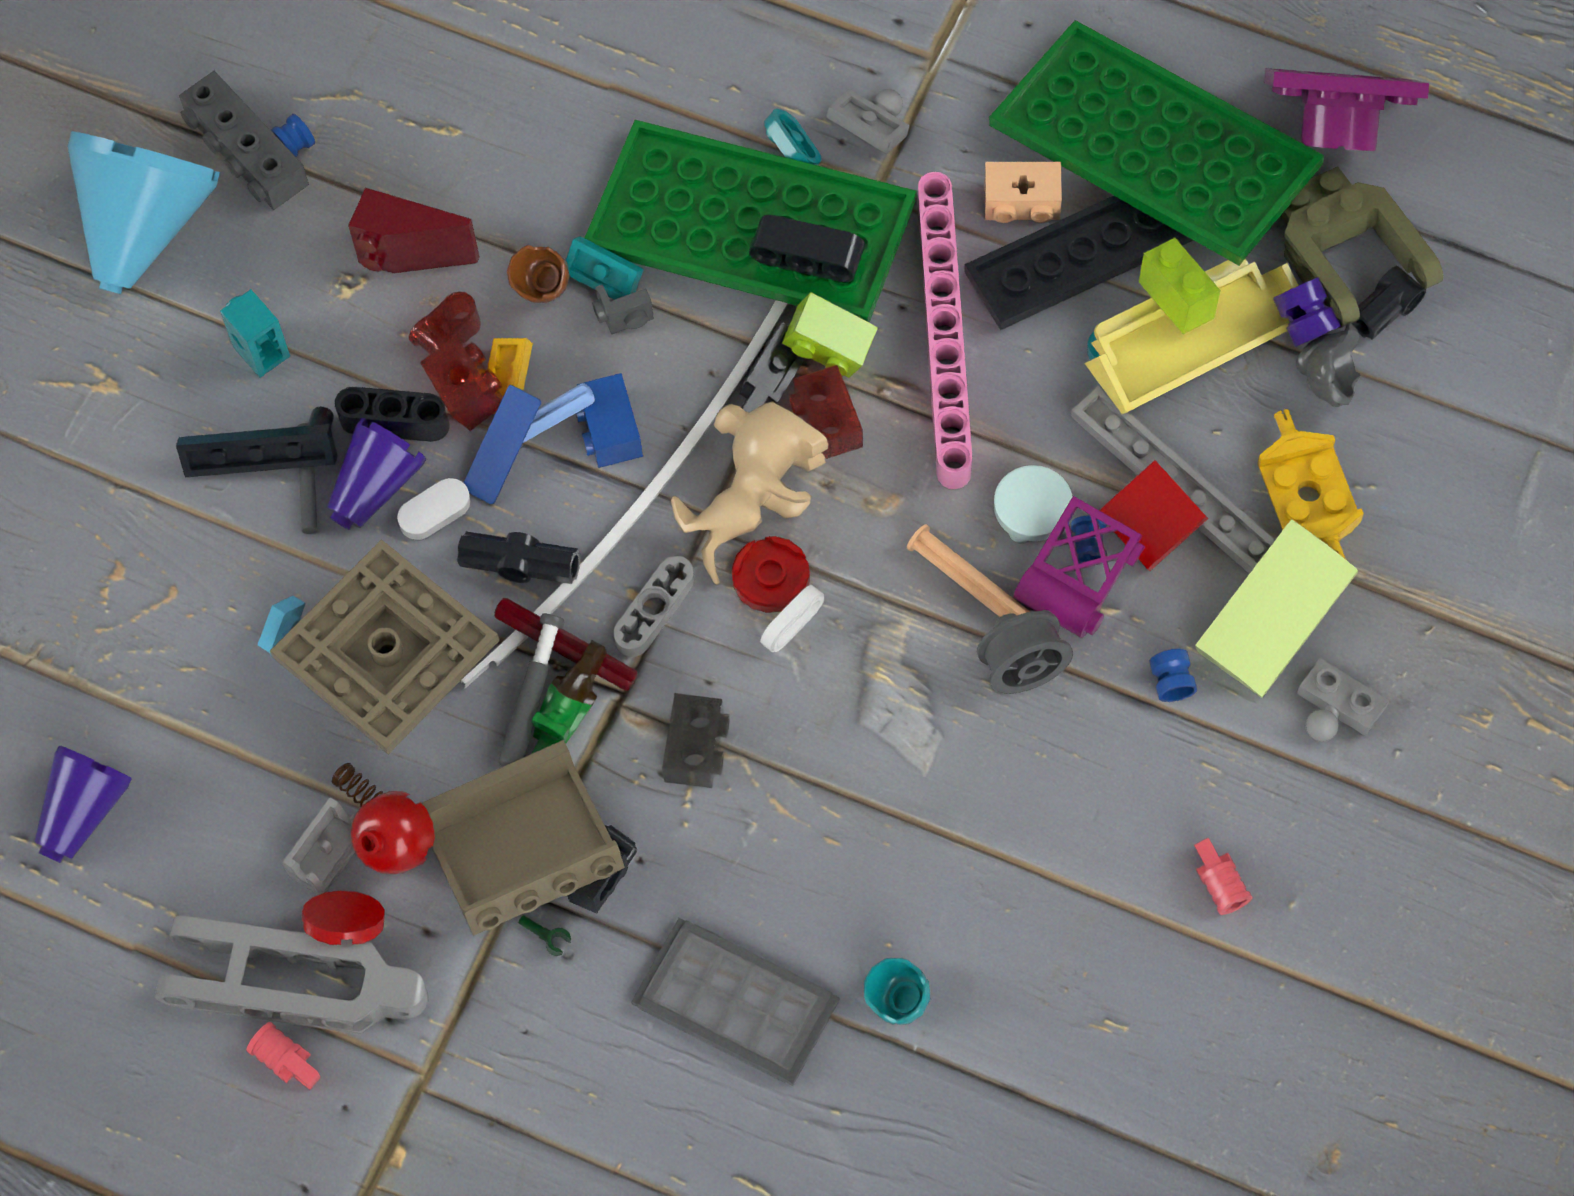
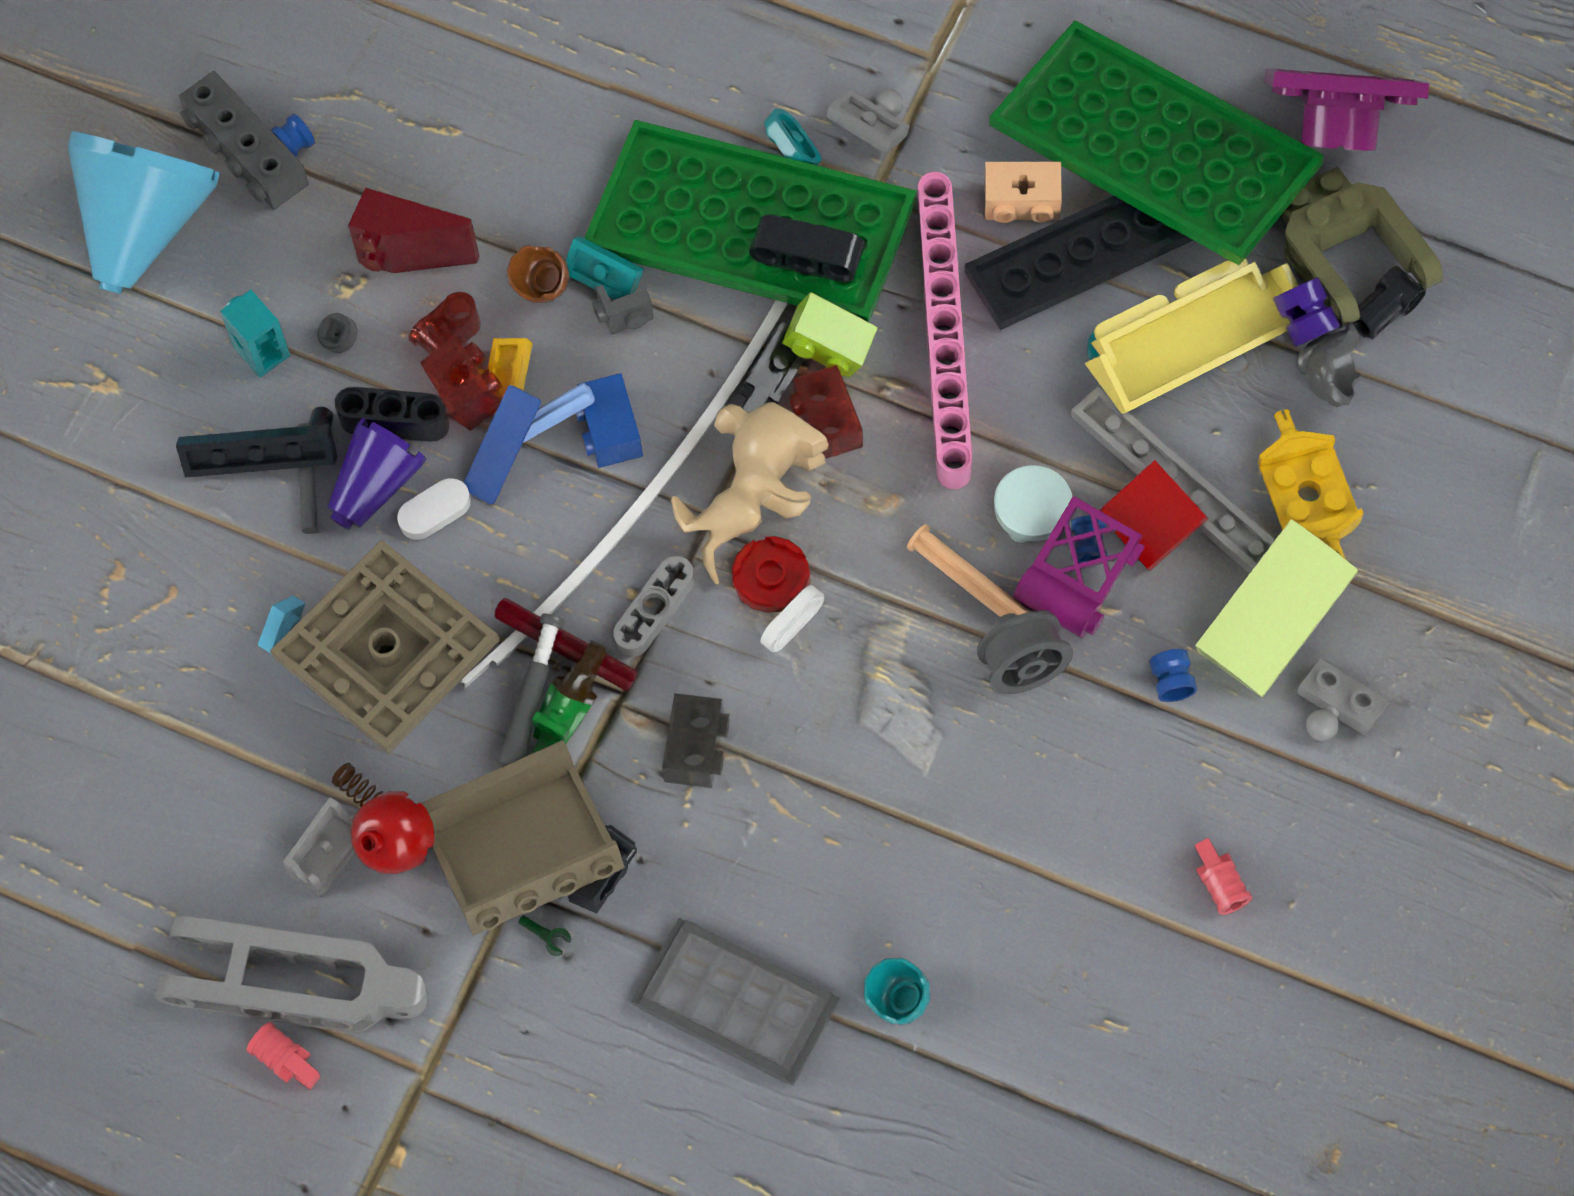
dark purple cone [34,746,132,863] -> none
red tile [302,890,385,945] -> none
black piece [457,531,580,584] -> none
lime brick [1138,238,1221,334] -> none
none -> dark grey tile [318,313,357,353]

